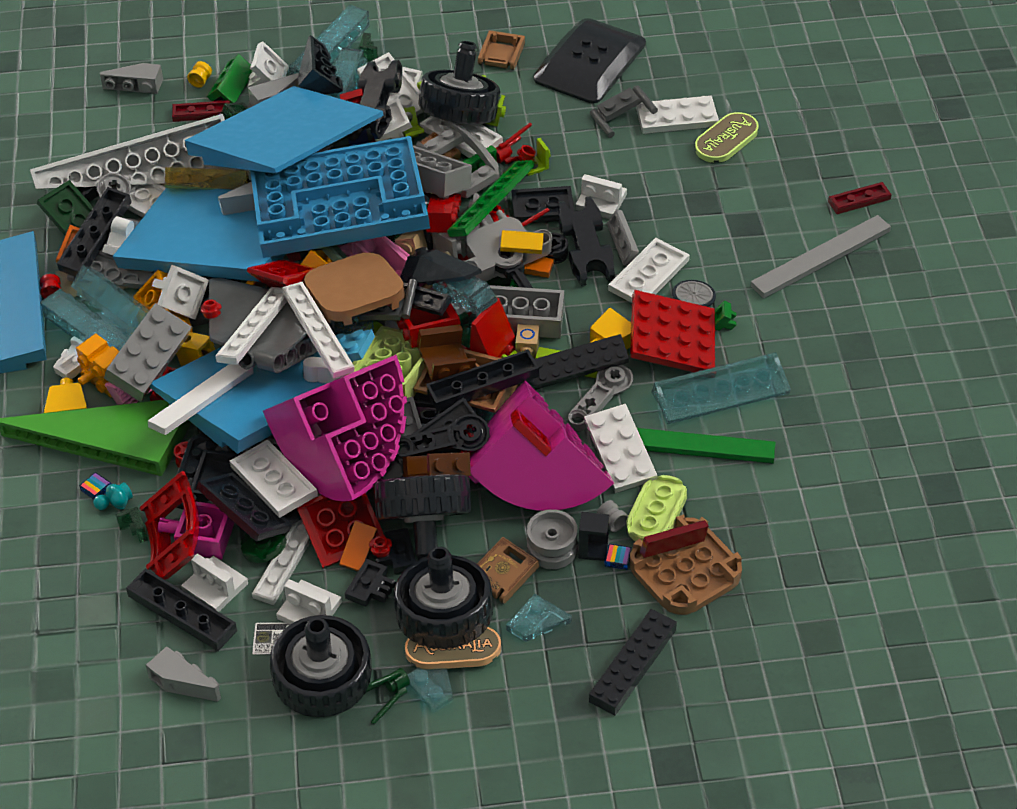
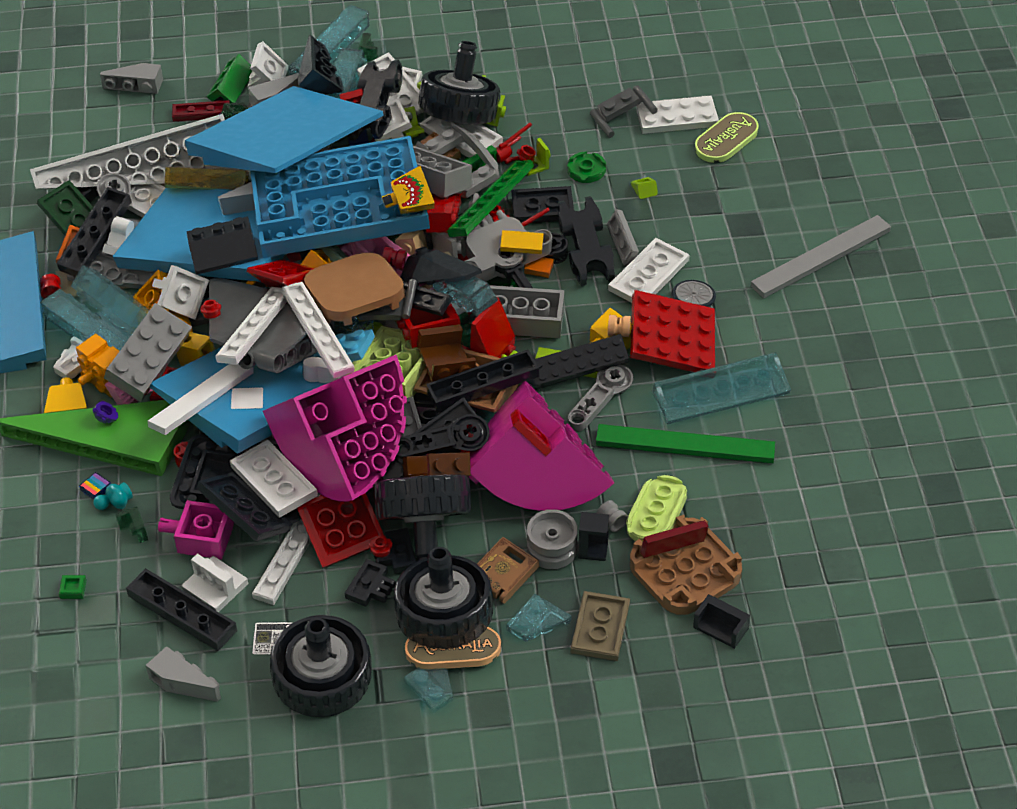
red wedge [140,471,200,580] -> none
yellow wheel [187,61,212,88] -> none
dark green tile [241,533,287,563] -> none
white bracket [276,579,342,625] -> none
orange tile [339,521,377,571] -> none
dark green plant [366,668,410,724] -> none
medium nougat container [478,30,525,70] -> none
tan brick [516,324,539,358] -> none
black wedge [534,18,646,103] -> none
white bracket [575,174,627,219] -> none
white plate [584,404,657,493] -> none
black piece [589,609,677,716] -> none
tile [605,543,632,570] -> none
green tile [715,301,736,331] -> none
dark red tile [828,182,892,214] -> none
none -> green tile [59,575,87,599]
none -> dark purple animal [92,401,119,423]
none -> black slope [186,216,258,275]
none -> white sticker [231,387,263,409]
none -> yellow torso [382,166,435,214]
none -> dark red wheel [382,246,407,271]
none -> green tile [567,152,606,183]
none -> dark tan tile [571,591,630,661]
none -> light nougat wheel [608,315,631,337]
none -> lime slope [631,177,658,199]
none -> black panel [693,594,750,649]

